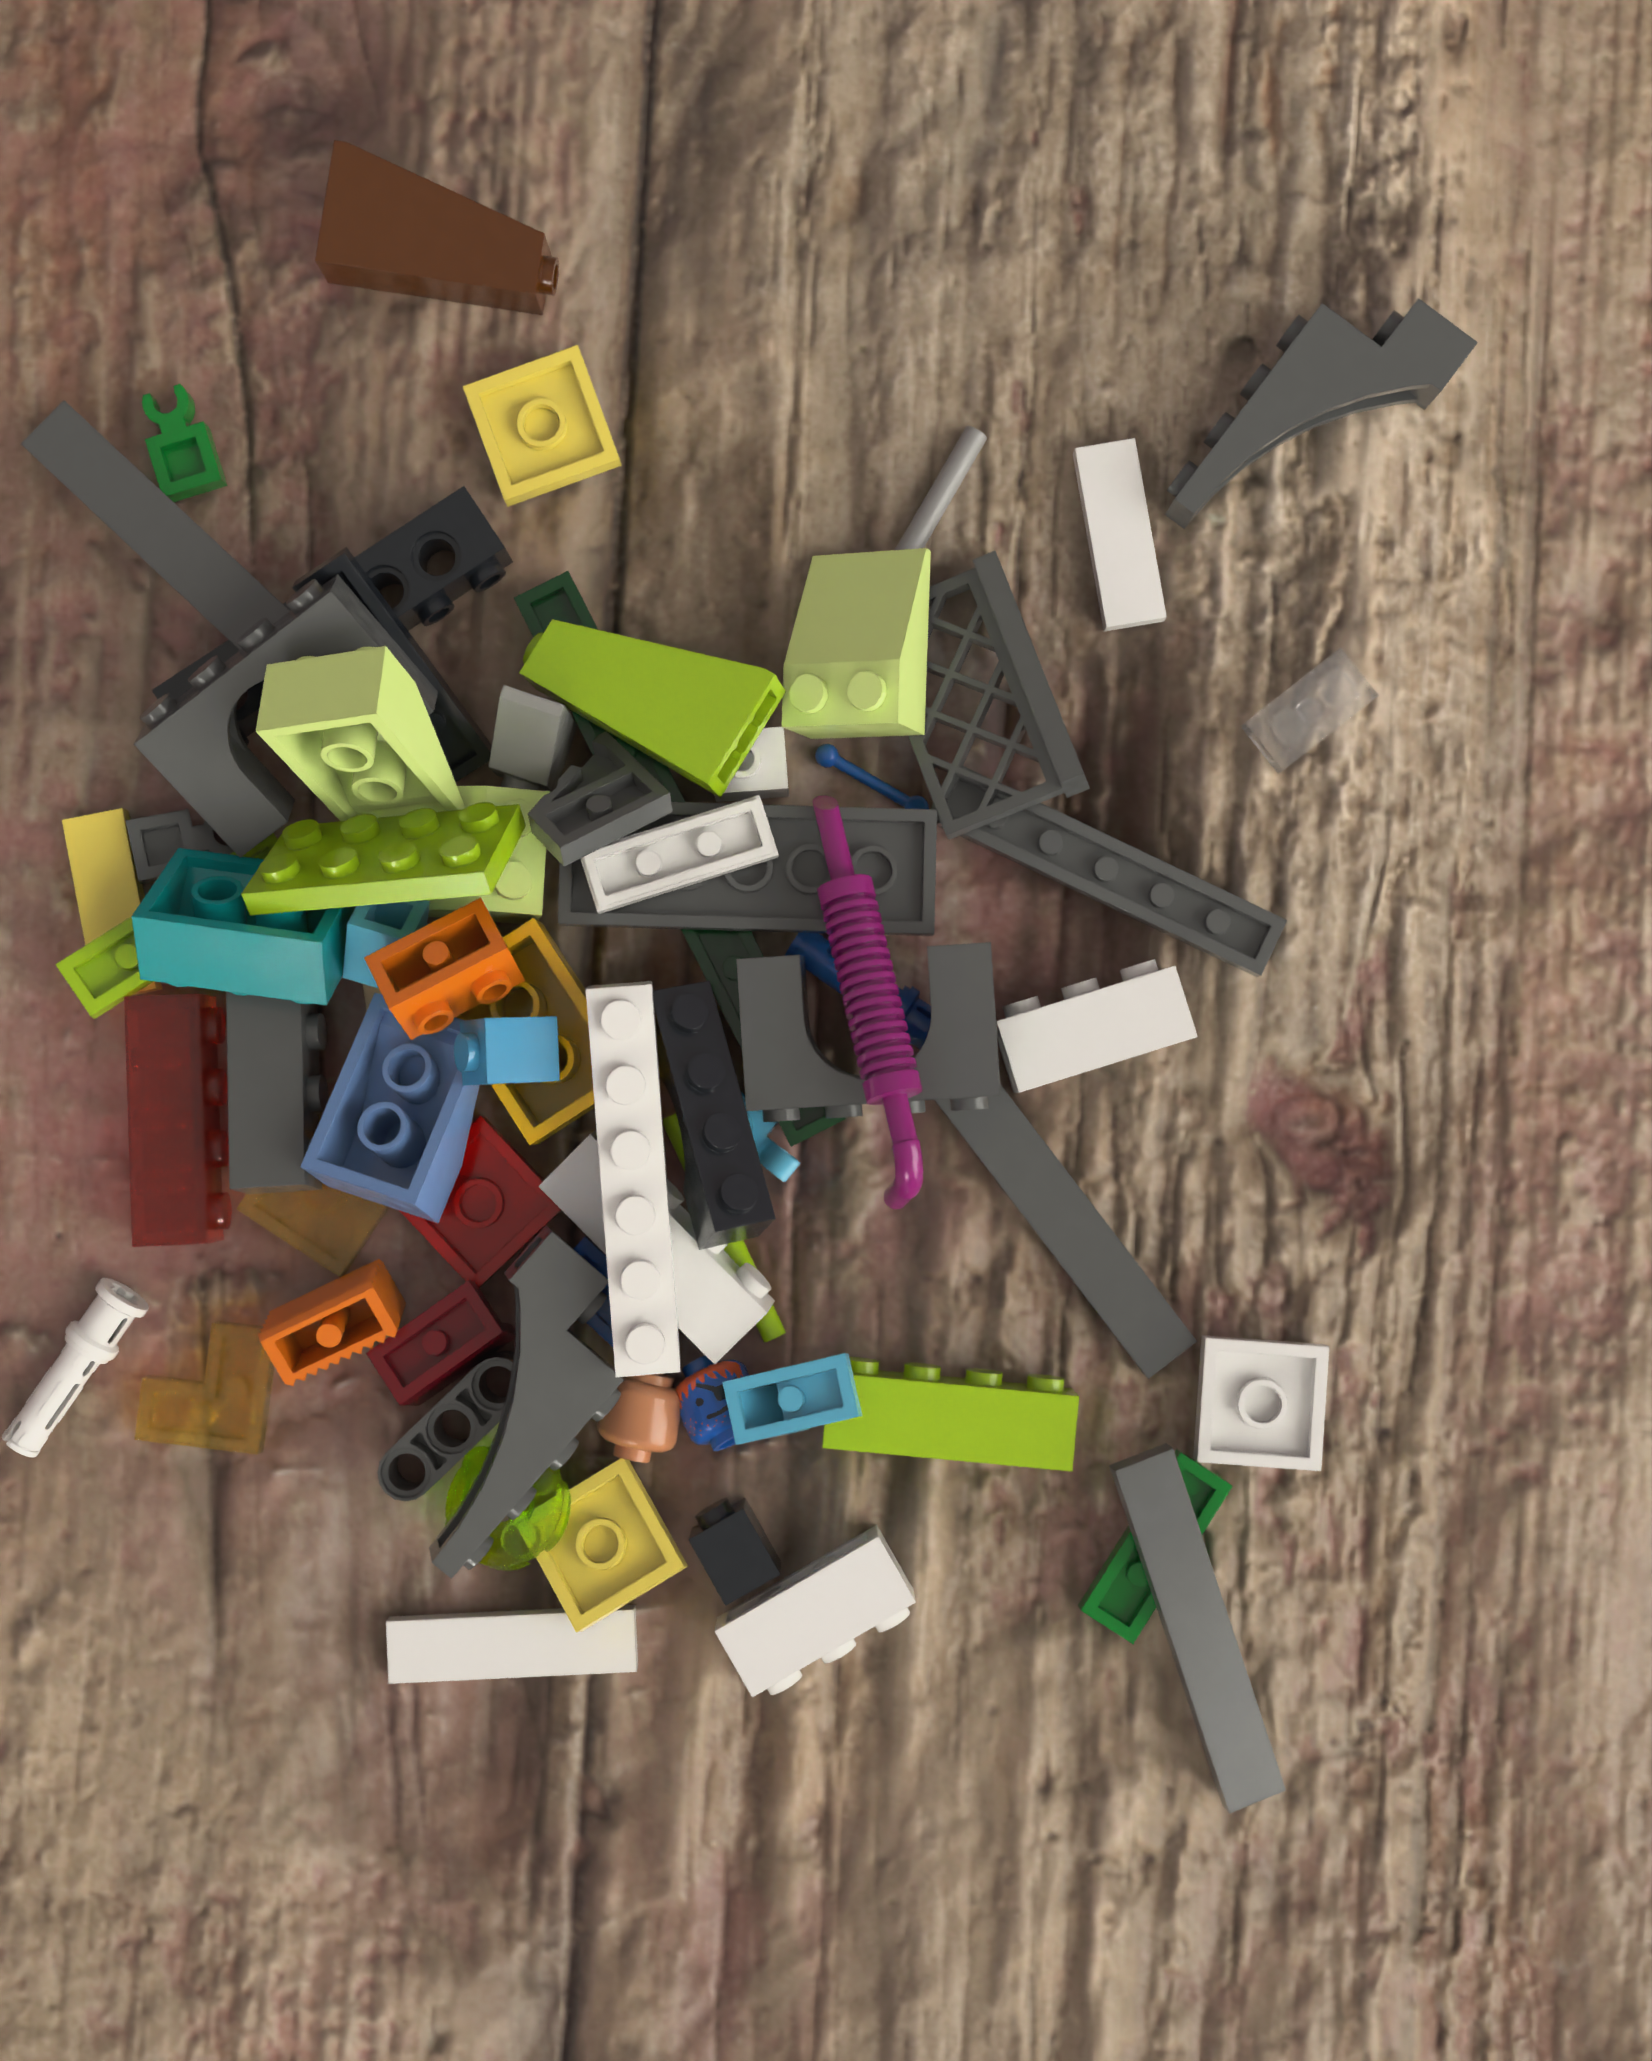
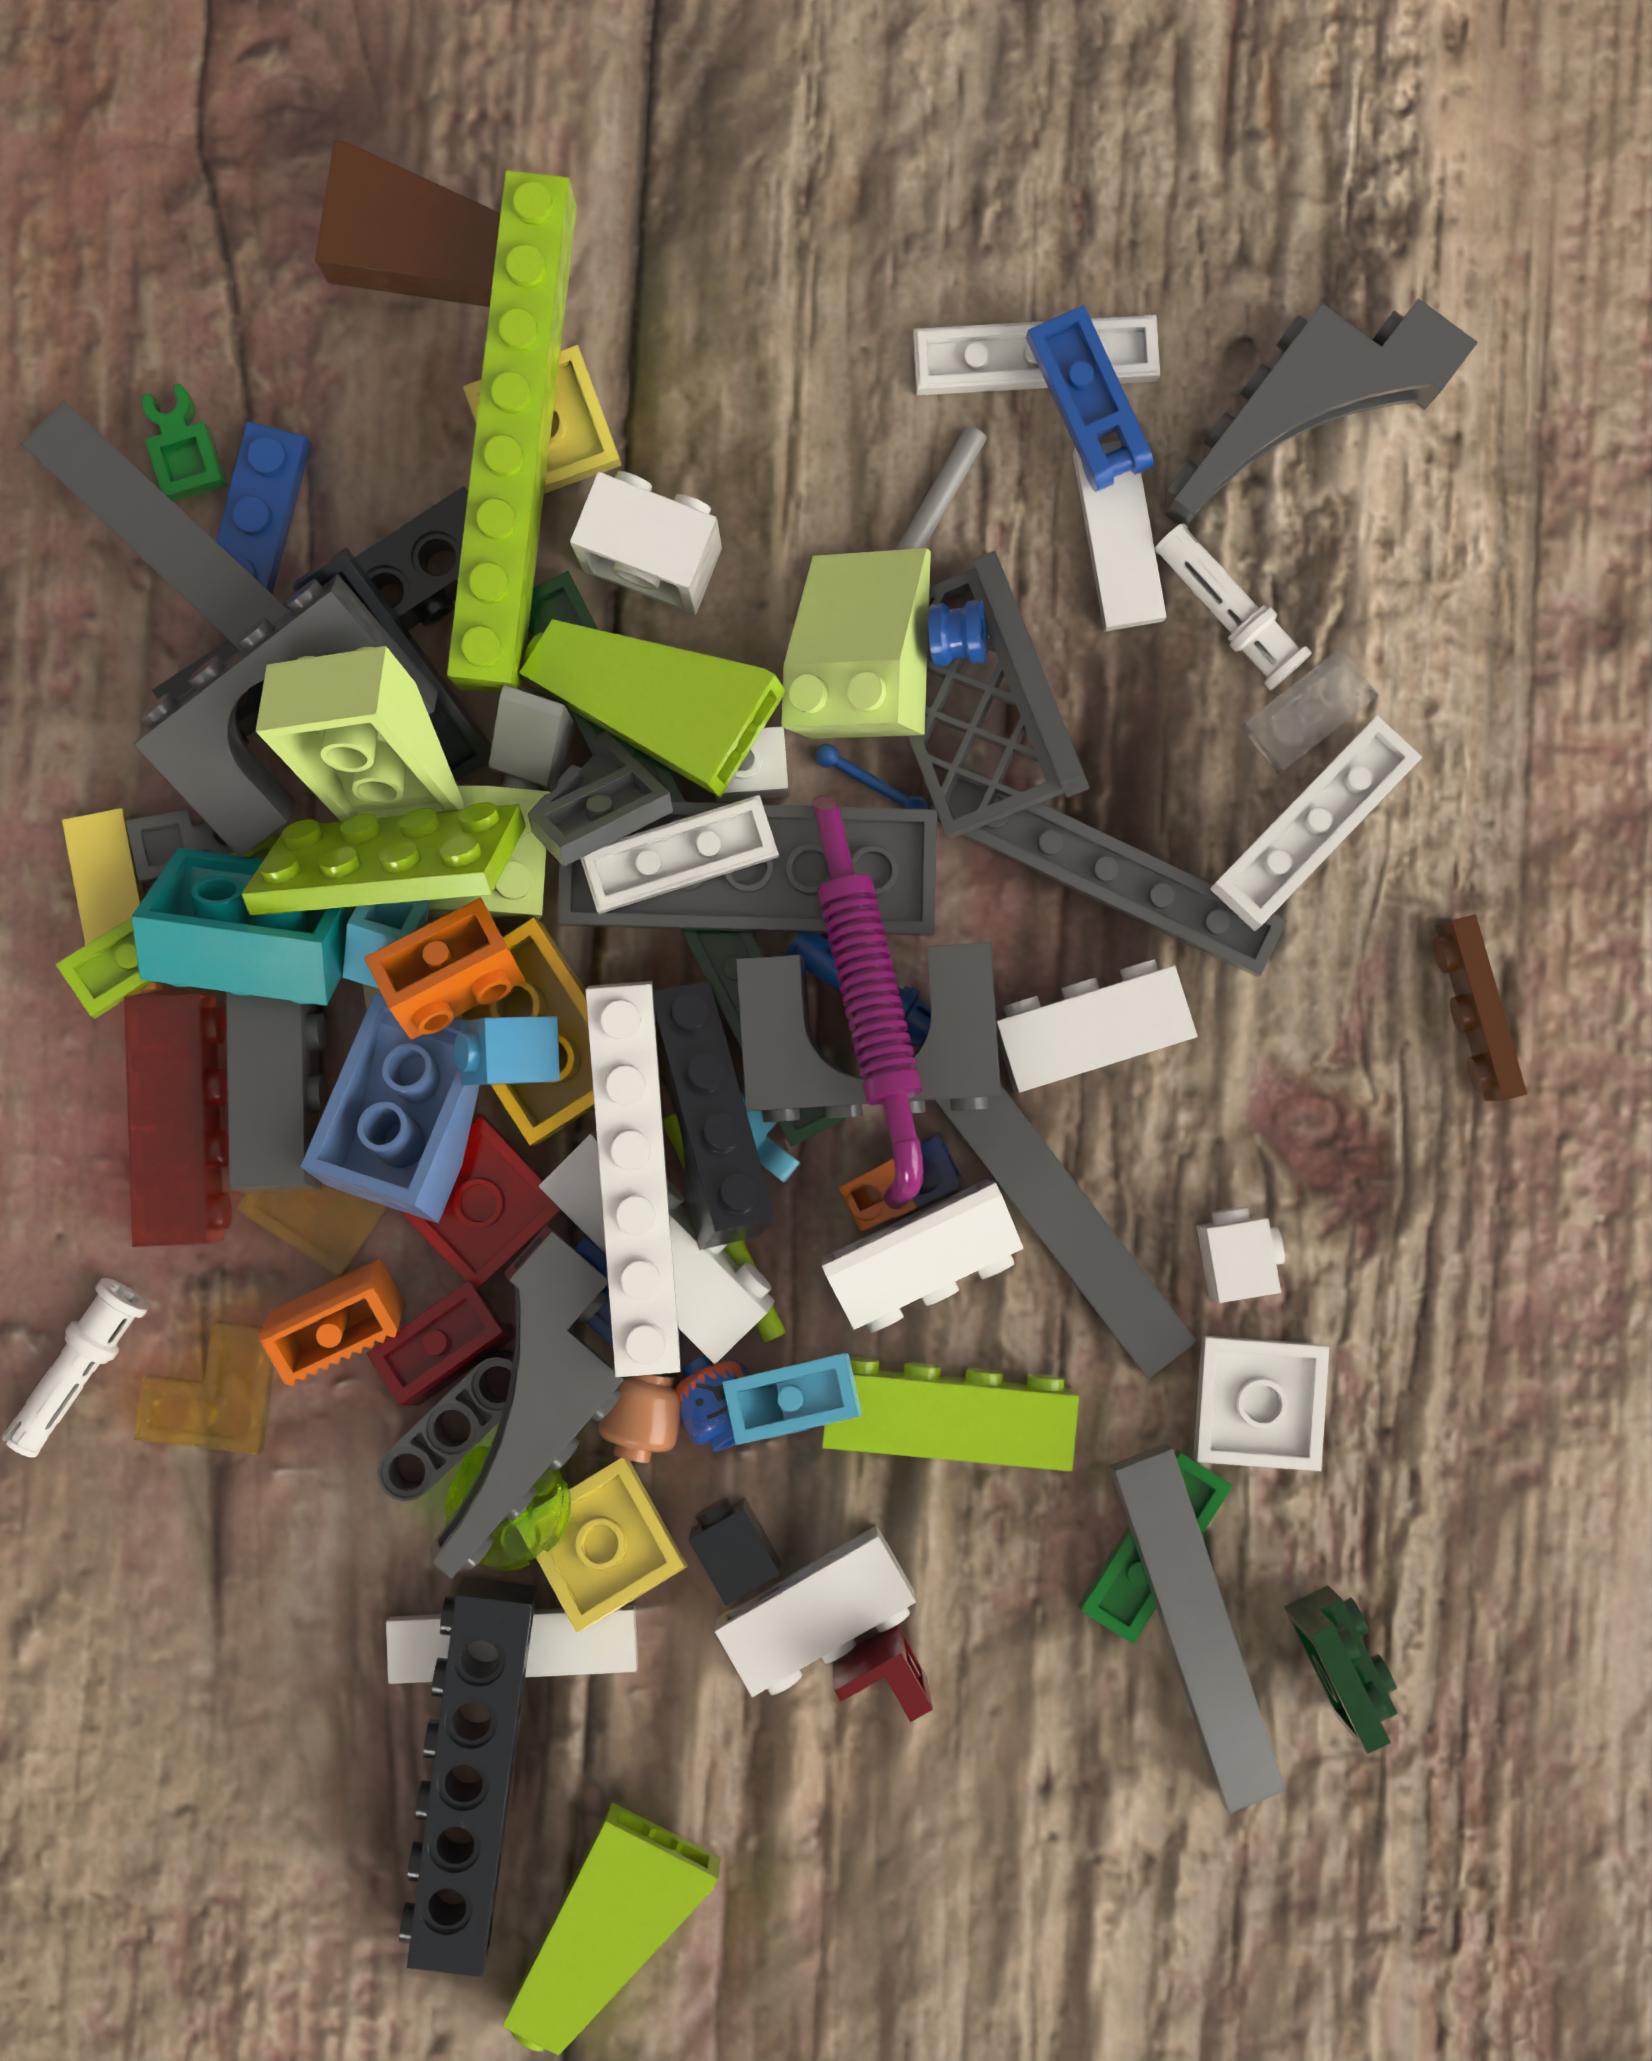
none -> blue plate [216,422,311,594]
none -> black brick [399,1577,538,1977]
none -> lime brick [447,170,577,694]
none -> lime slope [502,1802,721,2056]
none -> white brick [570,471,722,615]
none -> white slope [821,1178,1024,1333]
none -> dark red panel [833,1625,933,1722]
none -> leg [838,1132,964,1232]
none -> white tile [913,315,1160,395]
none -> blue wheel [928,600,988,667]
none -> blue plate [1026,305,1154,492]
none -> white pin [1155,523,1312,690]
none -> white brick [1196,1206,1285,1303]
none -> white plate [1210,715,1422,931]
none -> dark green plate [1284,1585,1398,1754]
none -> reddish brown plate [1433,914,1527,1101]

